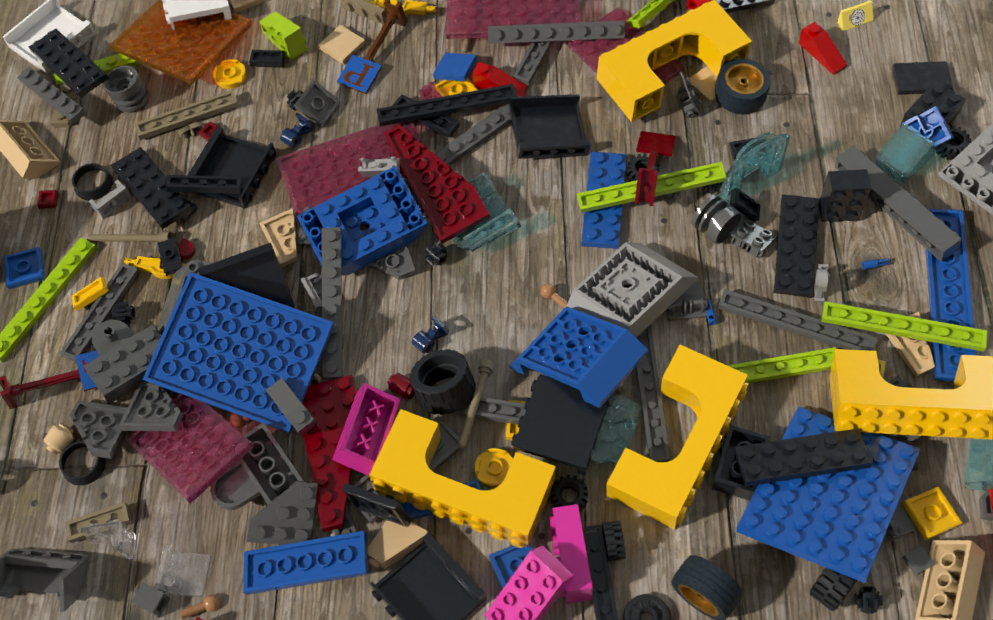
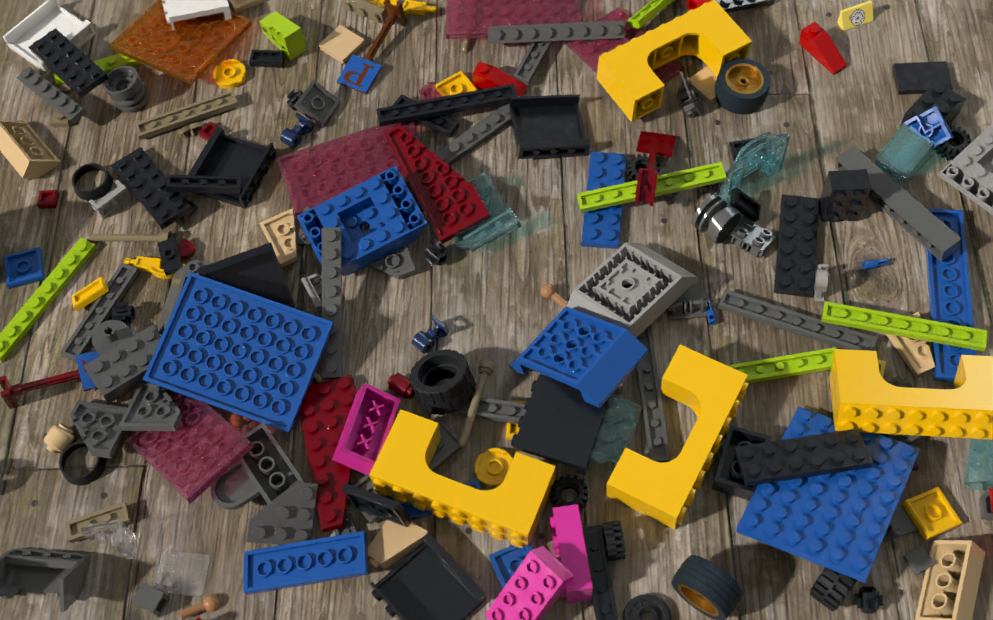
dark grey slope [266,378,319,436] -> none
light grey hinge [358,156,400,178] -> none
blue tile [433,53,477,81] -> none

